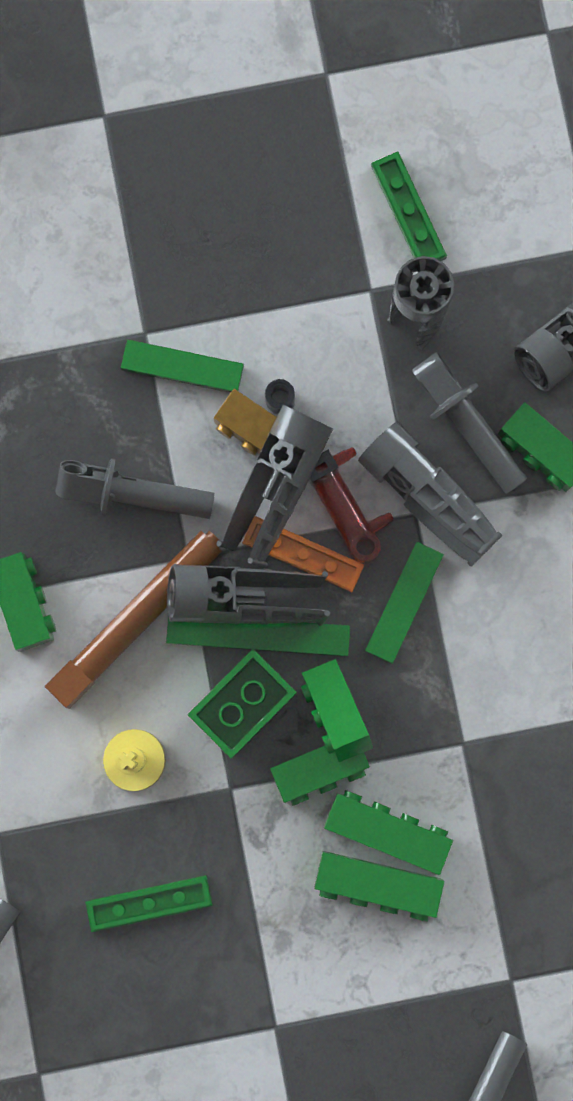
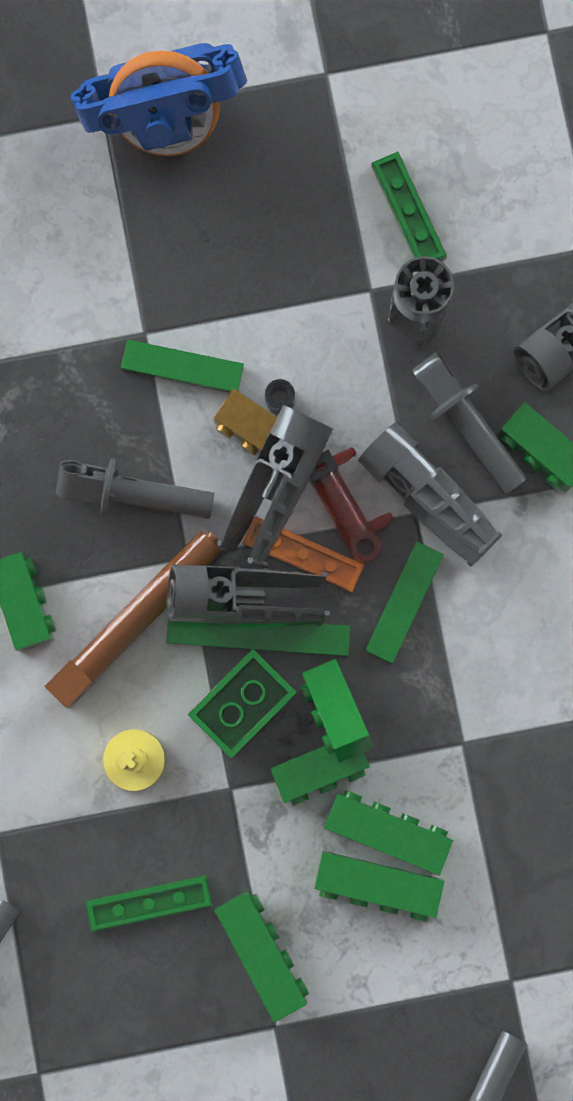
none -> blue piece [70,43,248,156]
none -> green brick [214,890,309,1023]

